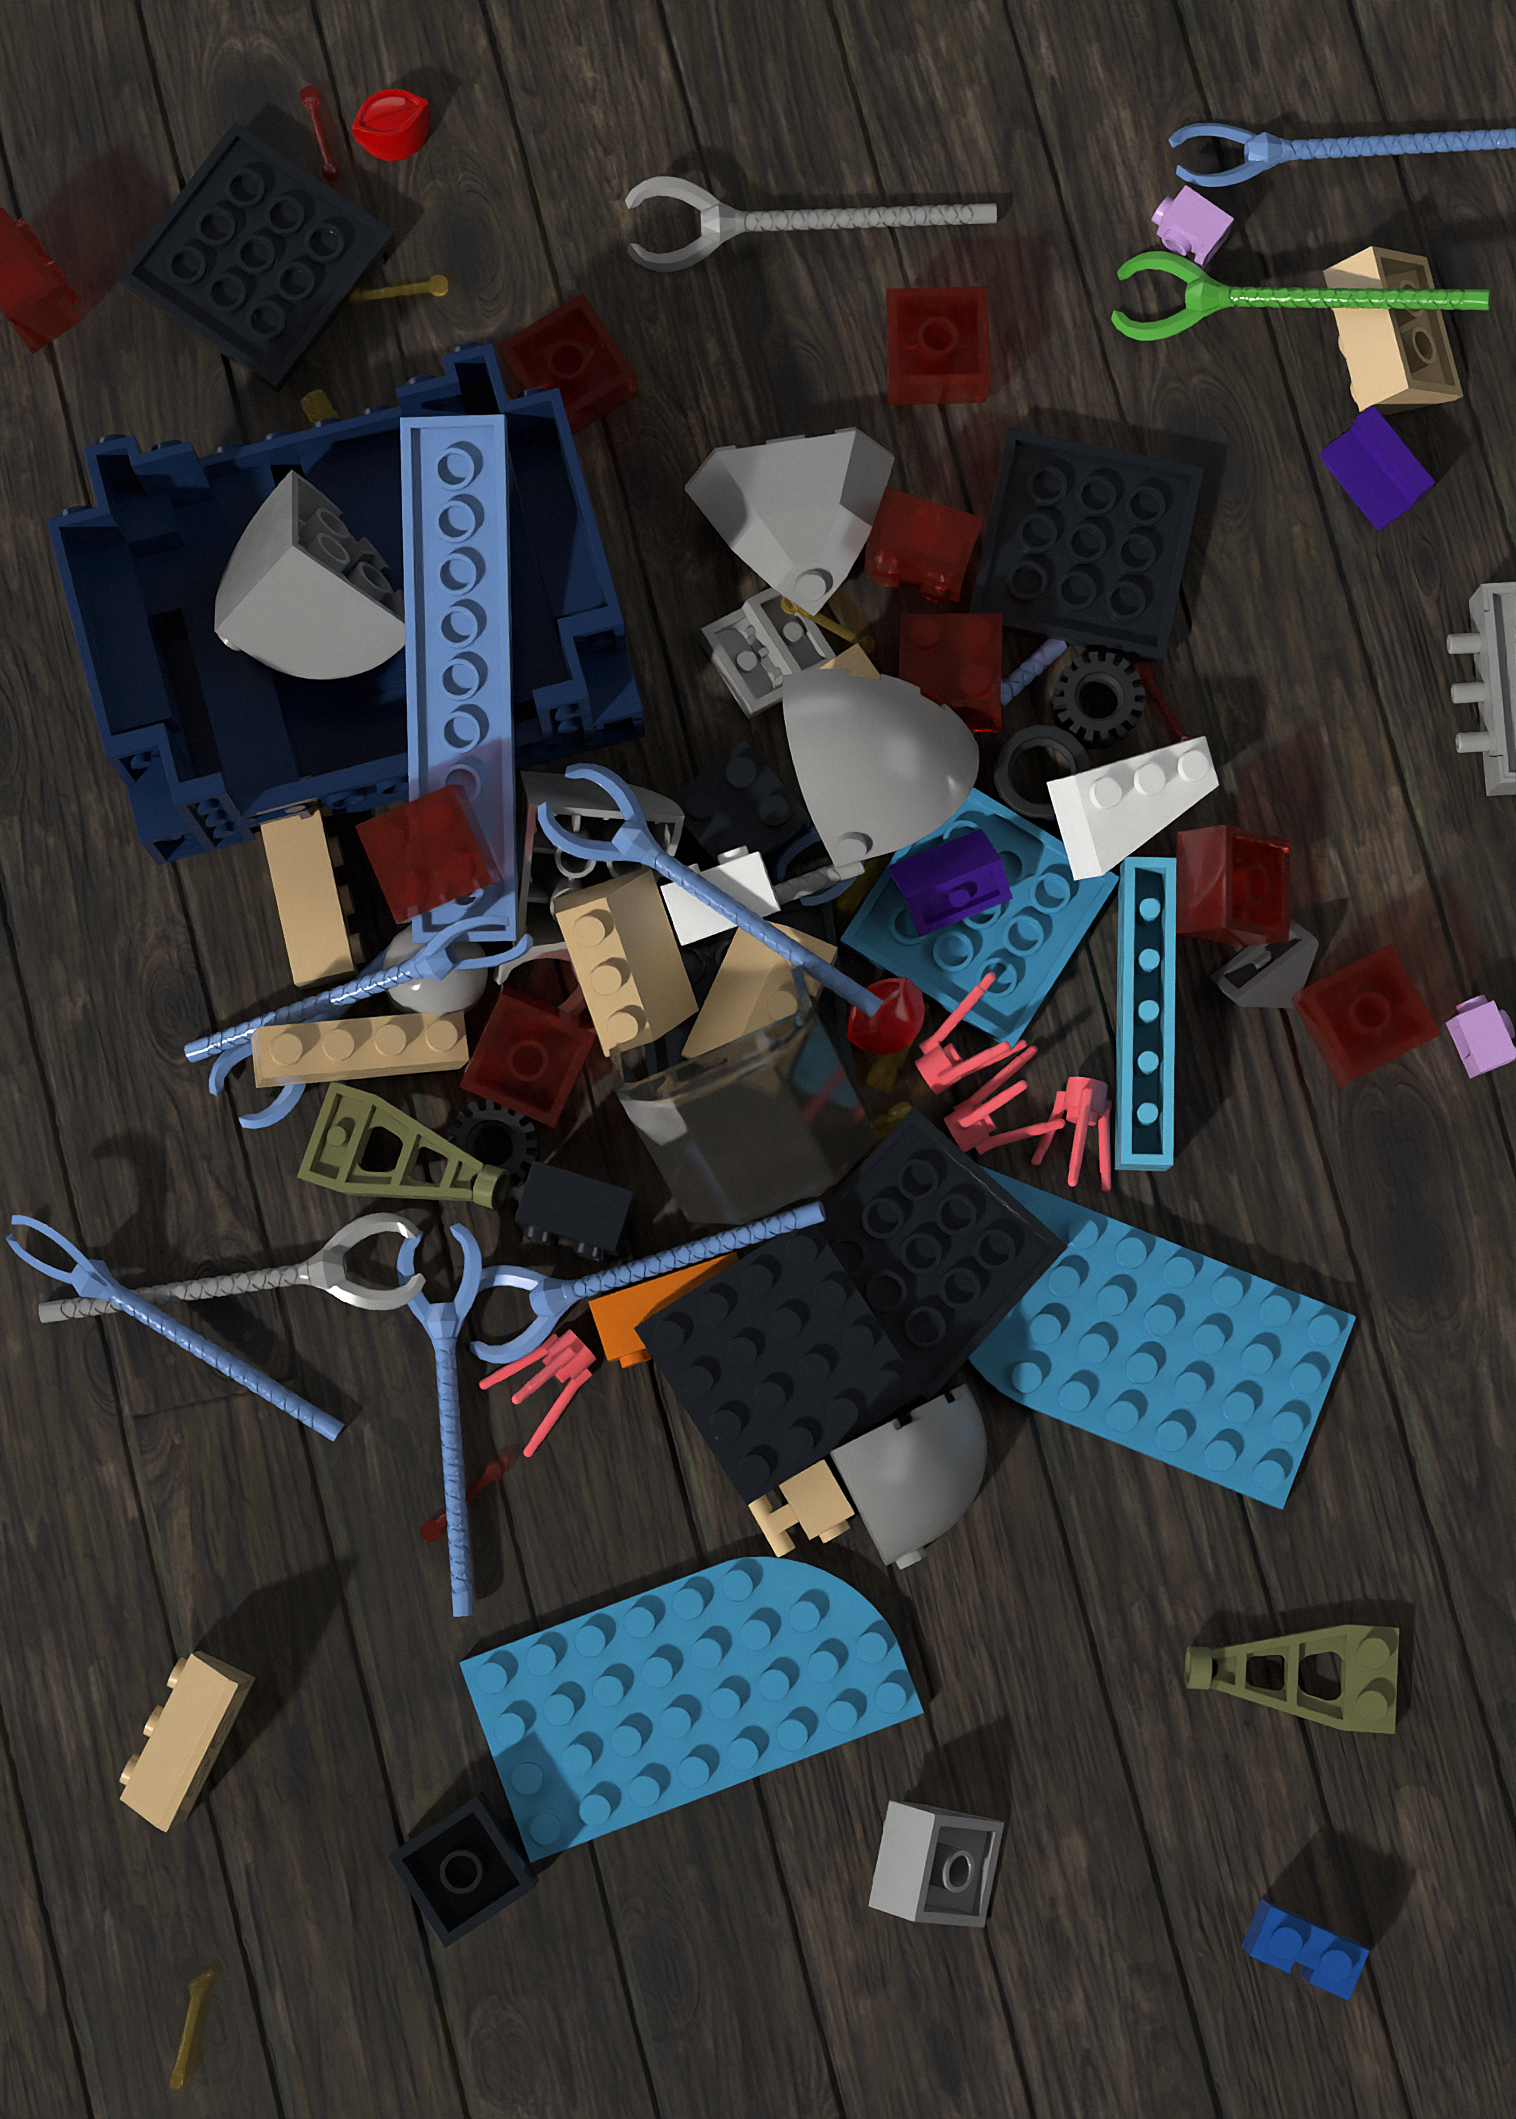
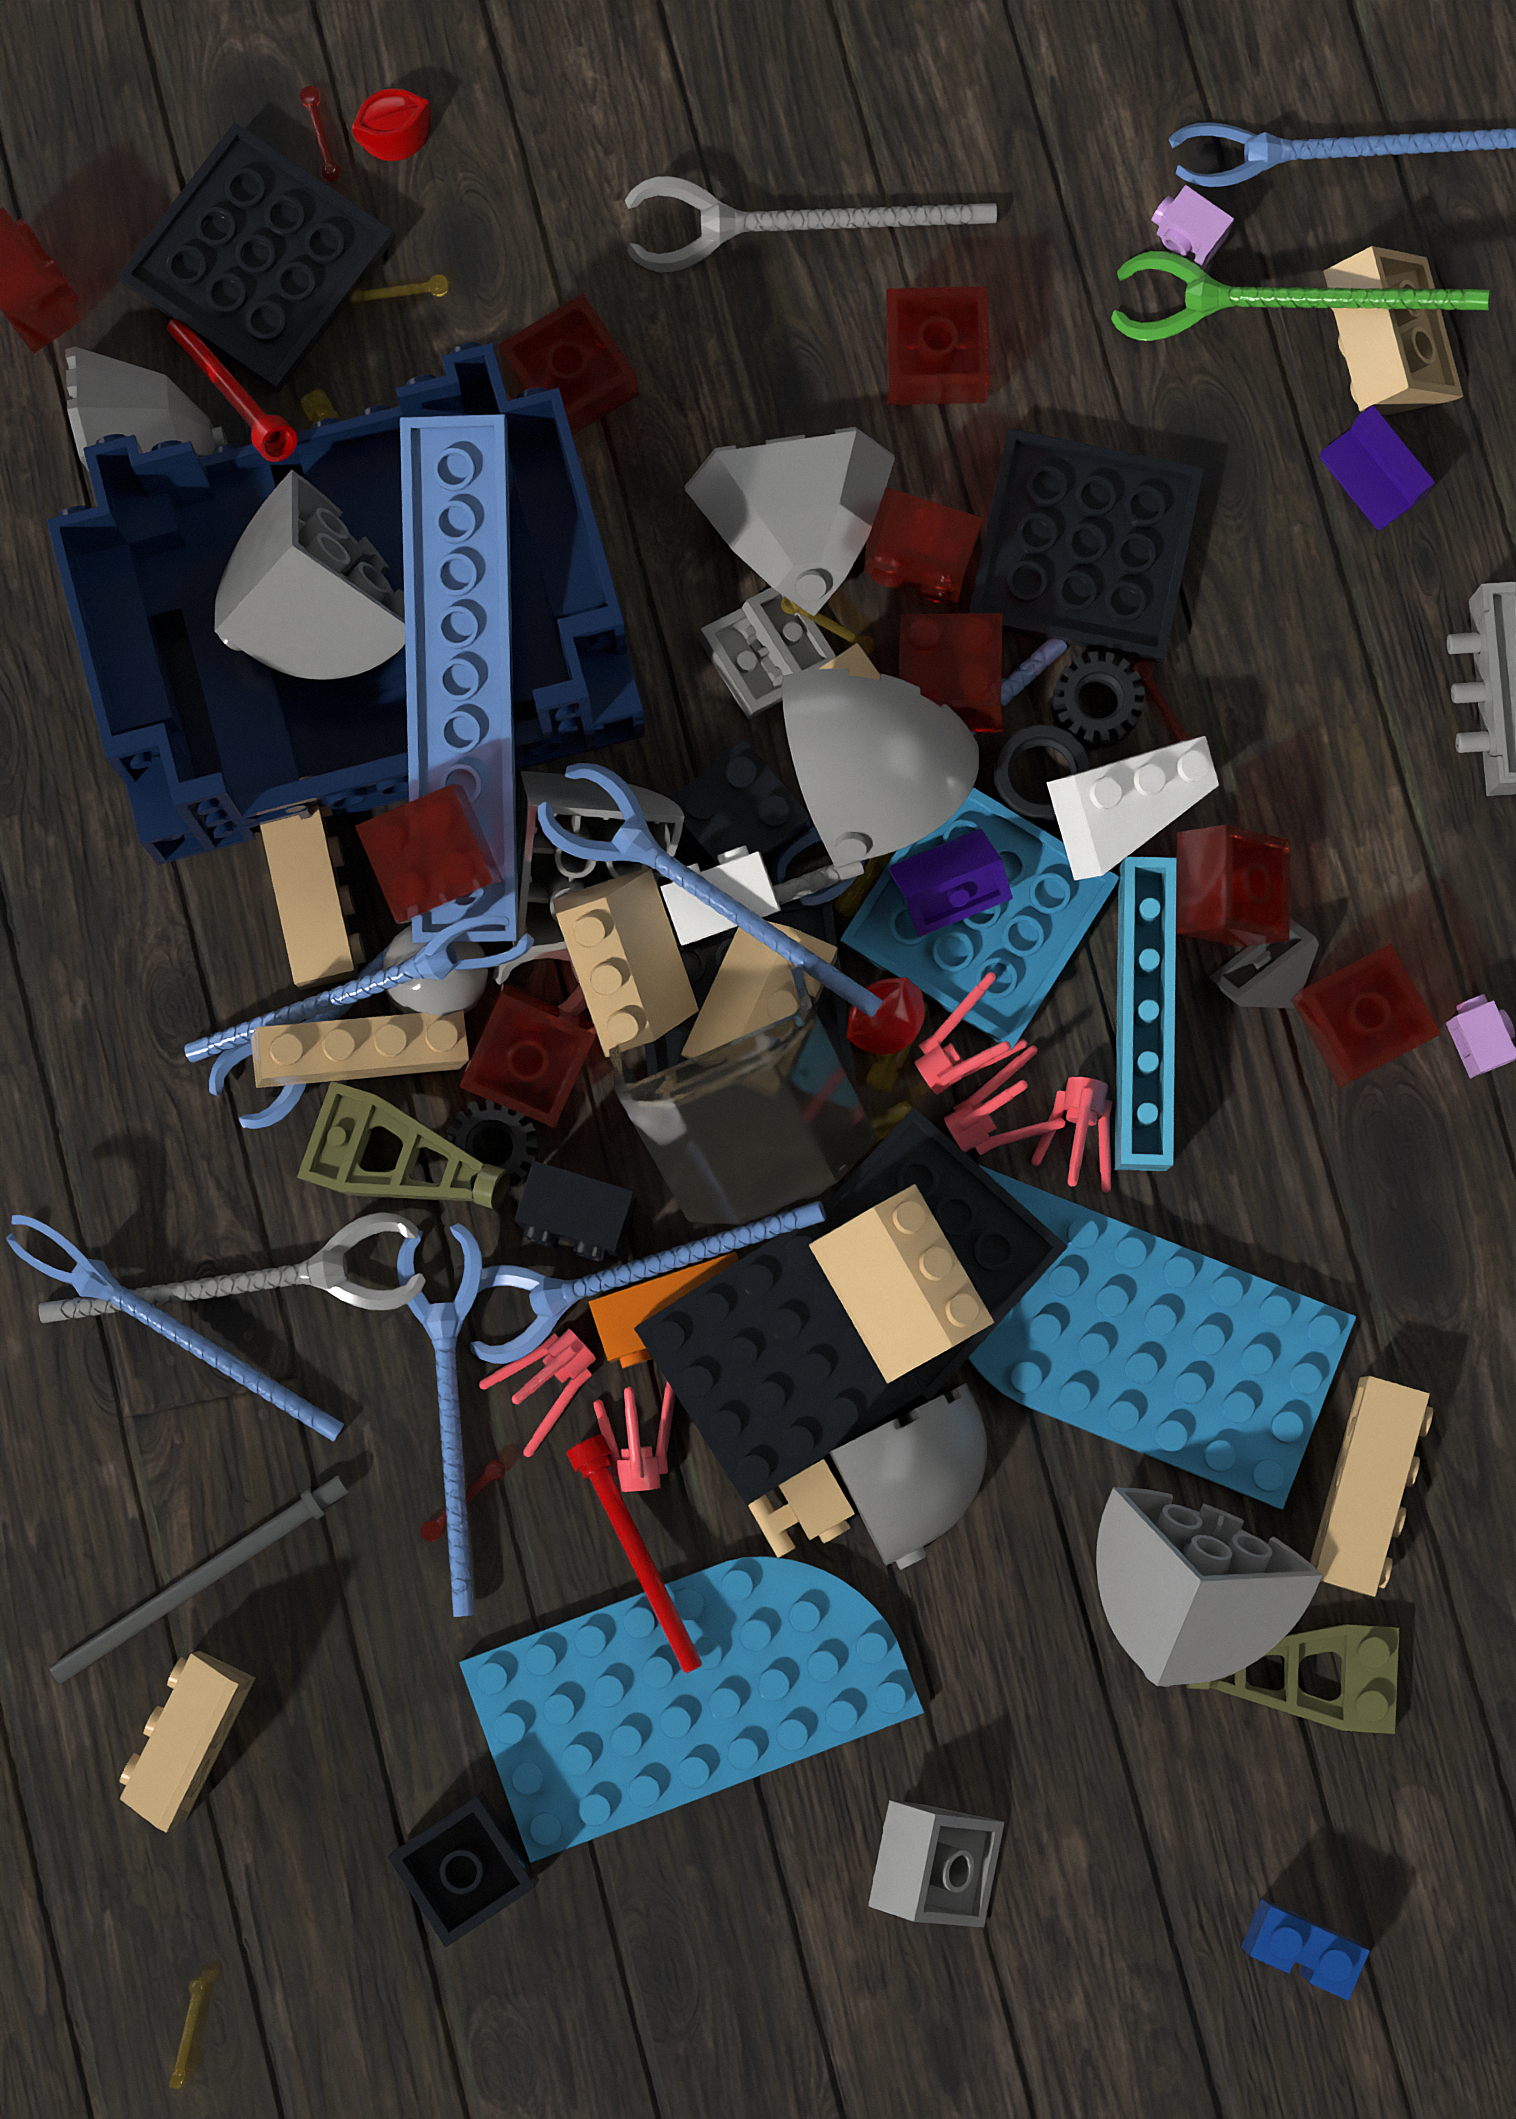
none -> dark grey bar [49,1475,349,1684]
none -> light grey brick [65,347,228,472]
none -> red piece [167,318,298,462]
none -> red piece [566,1435,702,1674]
none -> coral plant [593,1382,676,1492]
none -> tan slope [809,1184,995,1383]
none -> light grey brick [1096,1487,1323,1687]
none -> tan brick [1310,1376,1433,1596]

